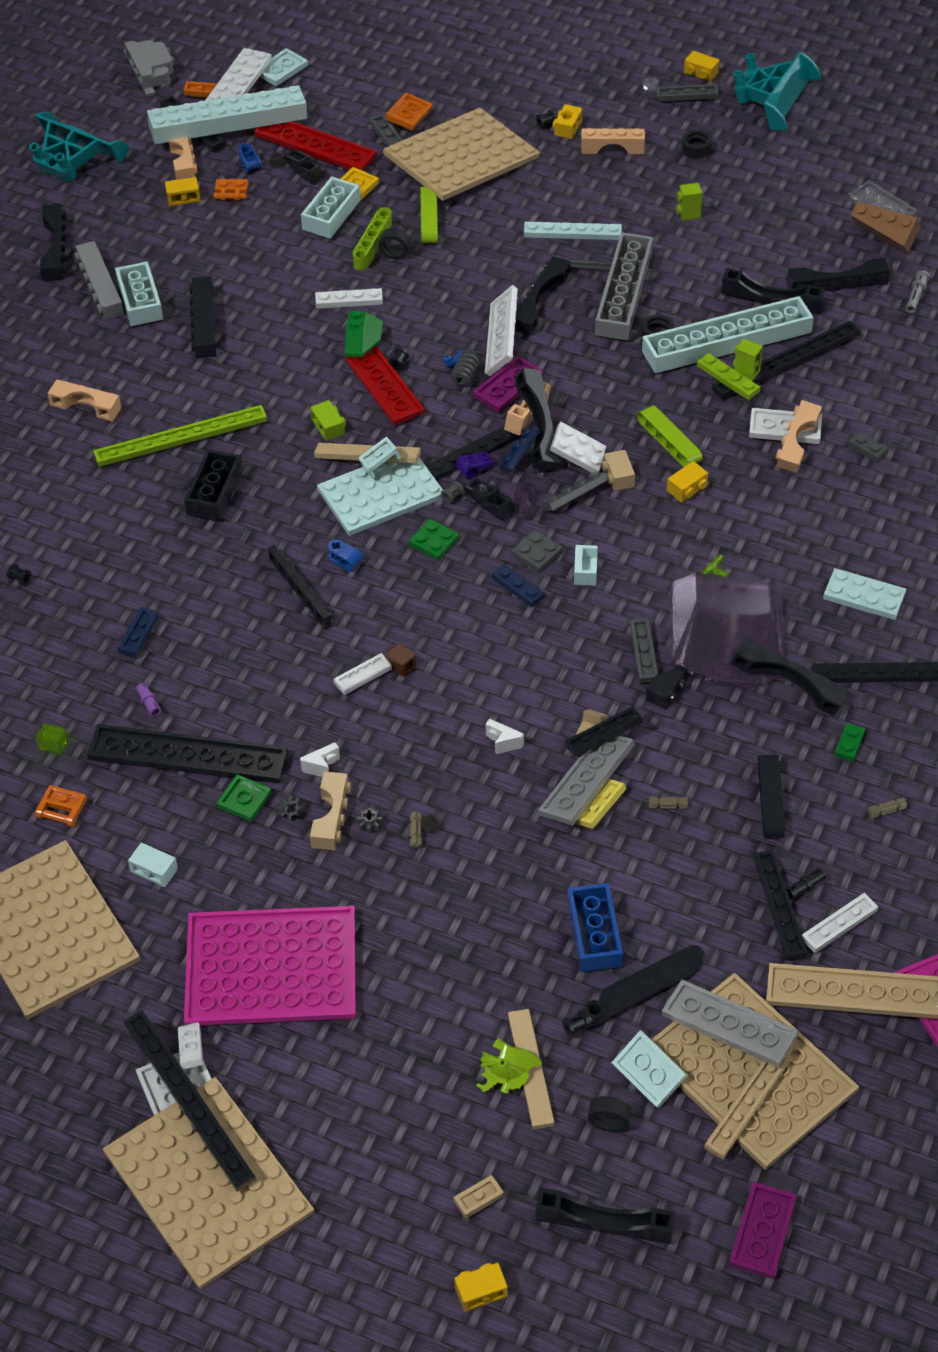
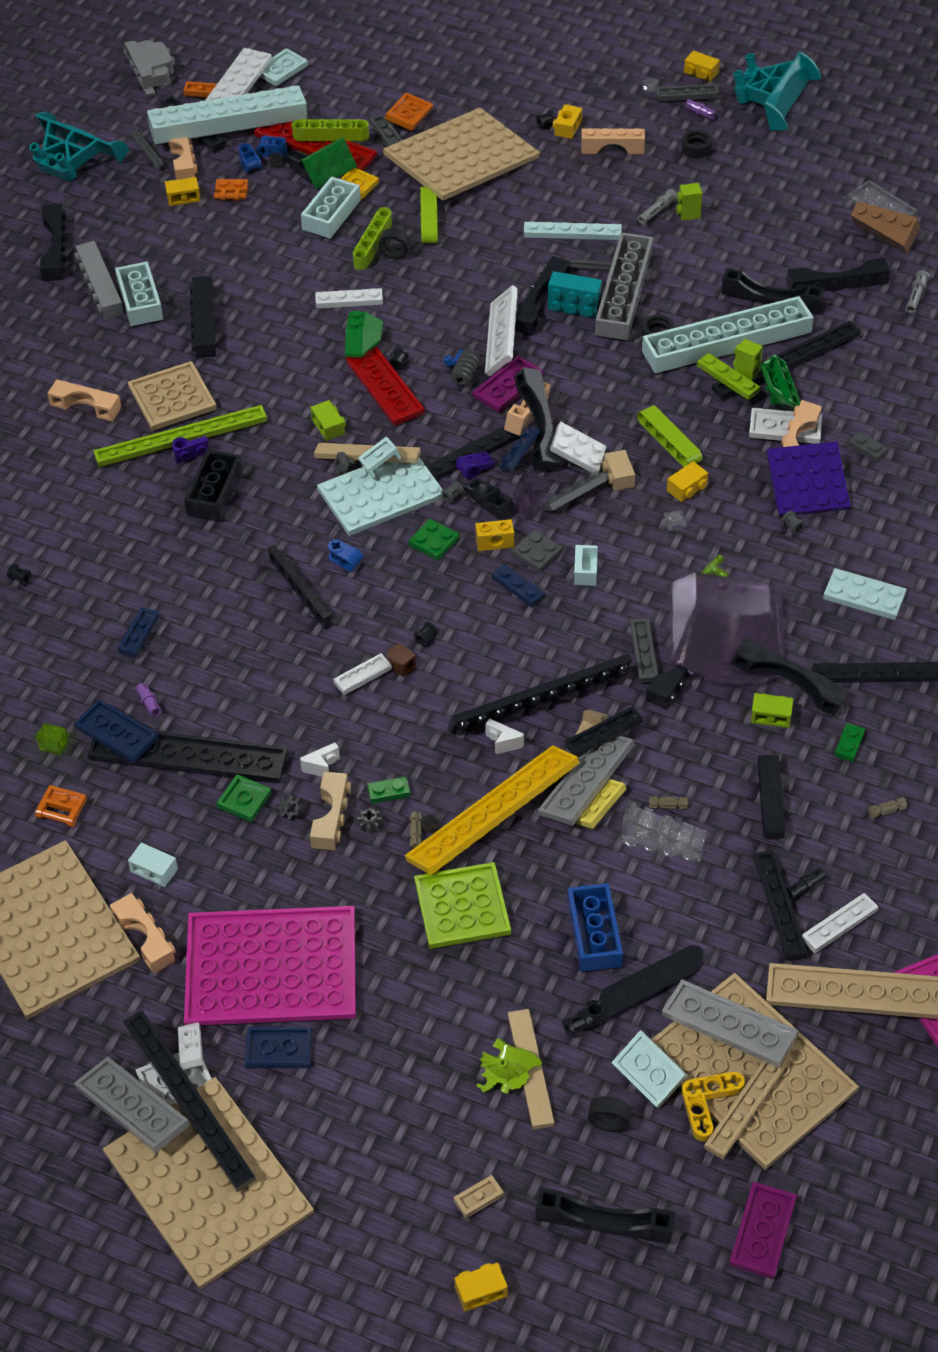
none -> dark blue tile [74,699,159,764]
none -> light grey plate [74,1057,190,1153]
none -> light nougat arch [110,893,176,974]
none -> tan plate [127,361,217,431]
none -> dark grey axle [132,130,165,170]
none -> dark purple plate [172,436,209,463]
none -> dark blue tile [244,1027,312,1069]
none -> blue piece [256,136,288,158]
none -> lime beam [292,119,369,141]
none -> green plate [301,137,357,189]
none -> dark grey tile [333,452,355,477]
none -> green plate [367,777,410,804]
none -> yellow plate [404,745,580,875]
none -> black bush [414,621,438,646]
none -> lime plate [414,862,511,949]
none -> black plate [447,653,632,735]
none -> yellow brick [475,519,514,551]
none -> teal brick [548,271,602,318]
none -> clear wedge [621,800,707,862]
none -> light grey pin [638,189,678,225]
none -> clear plate [663,510,686,531]
none -> yellow beam [682,1072,745,1141]
none -> medium lavender pin [685,99,716,120]
none -> lime brick [750,693,793,728]
none -> green wedge [761,354,801,411]
none -> dark purple plate [766,441,851,517]
none -> dark grey bush [781,511,805,535]

